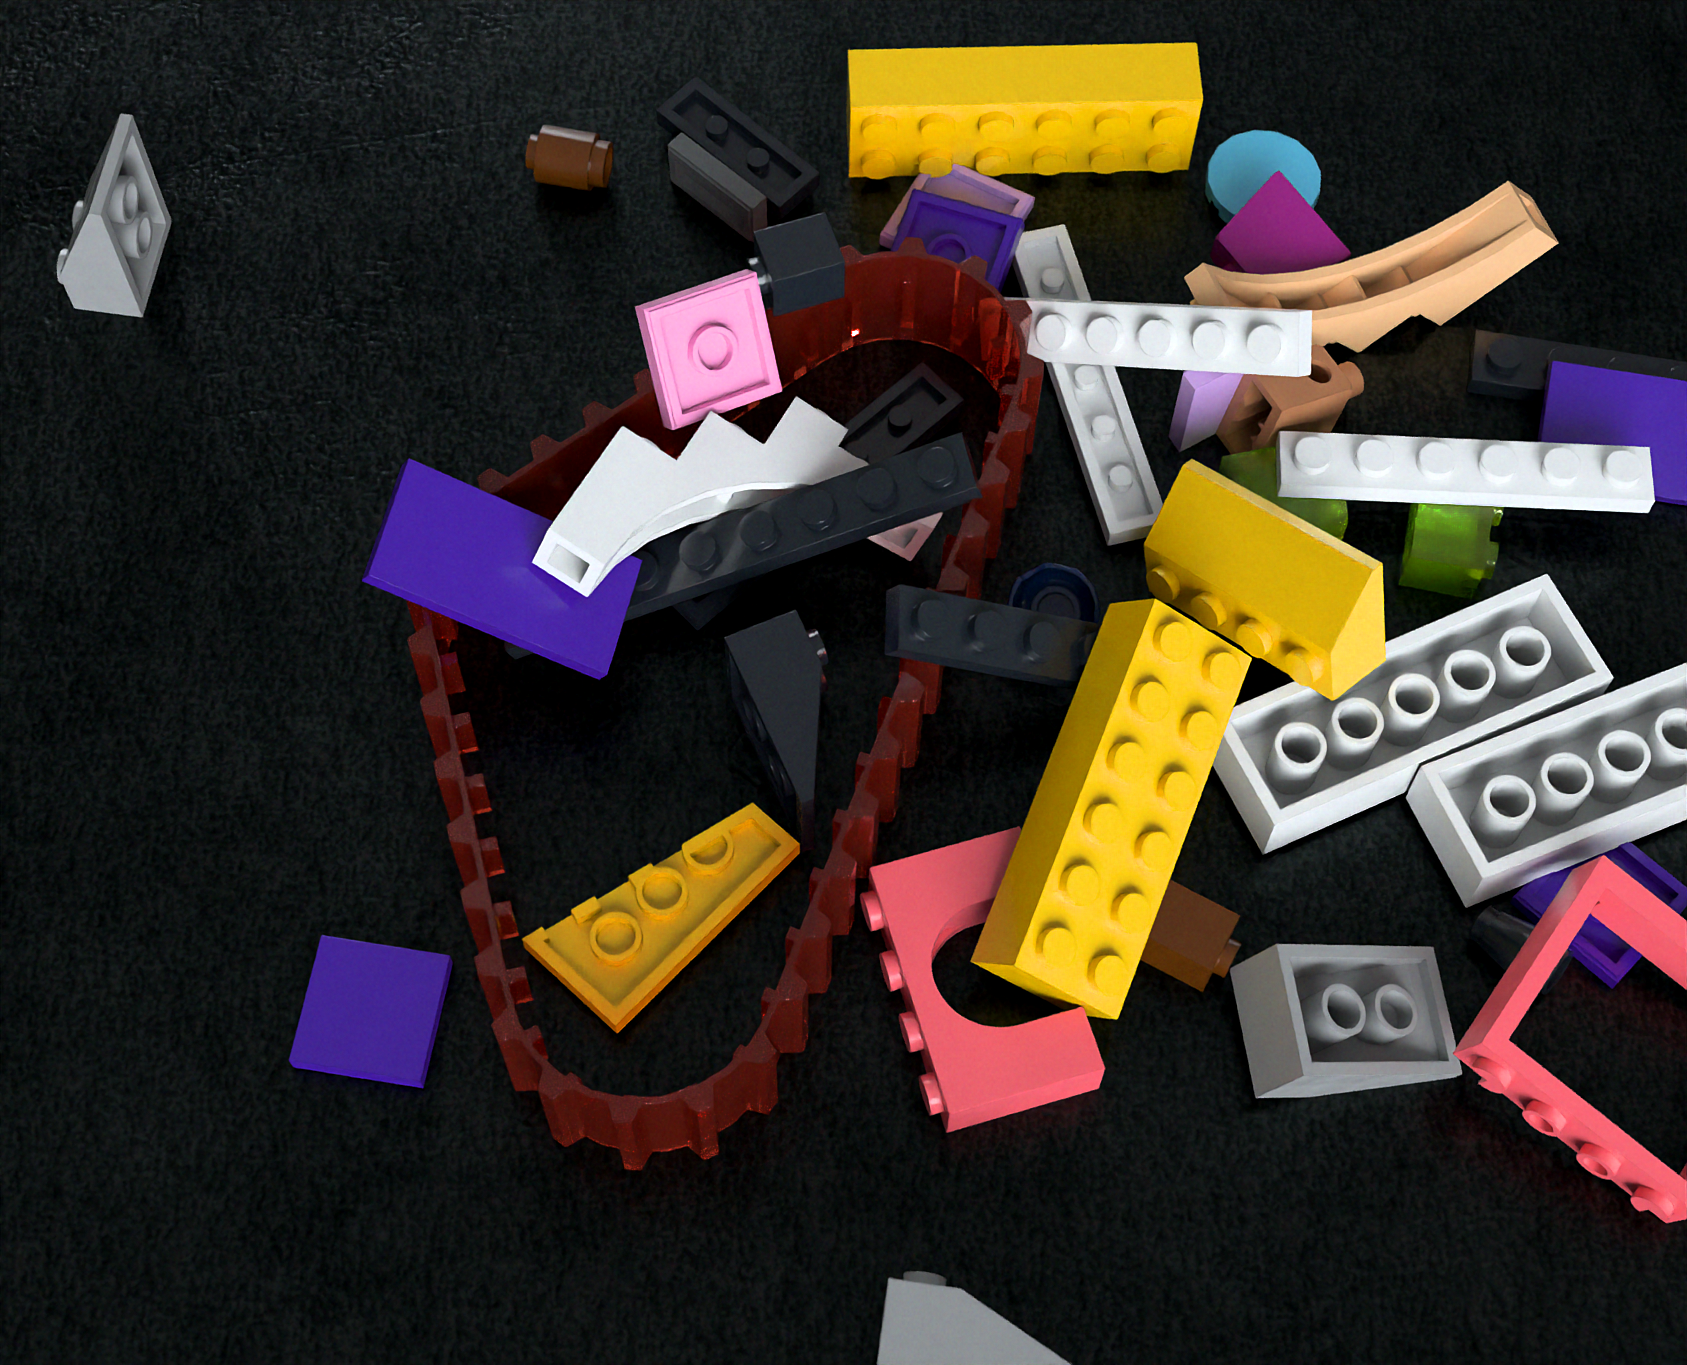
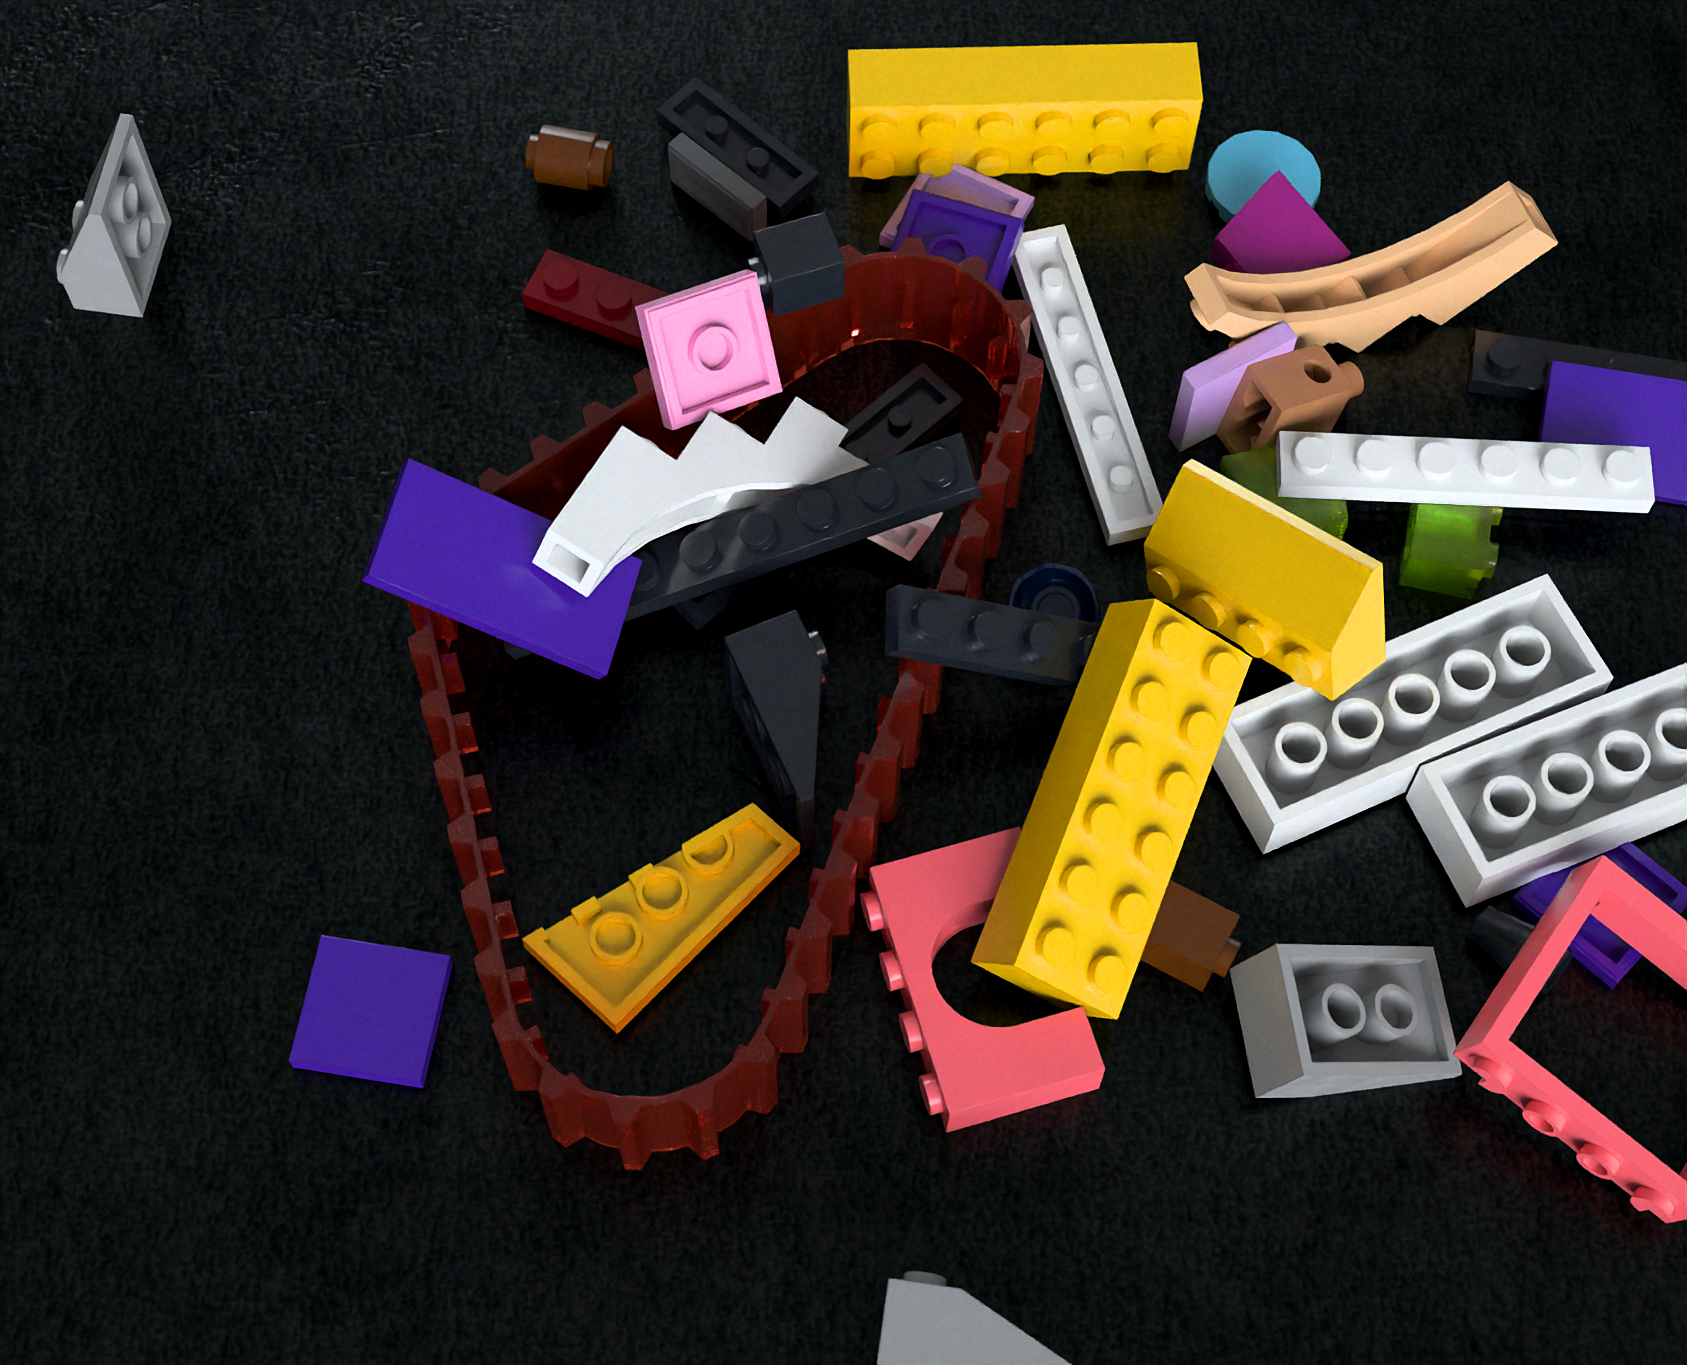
white plate [983,297,1312,377] -> none
none -> dark red plate [522,249,671,352]

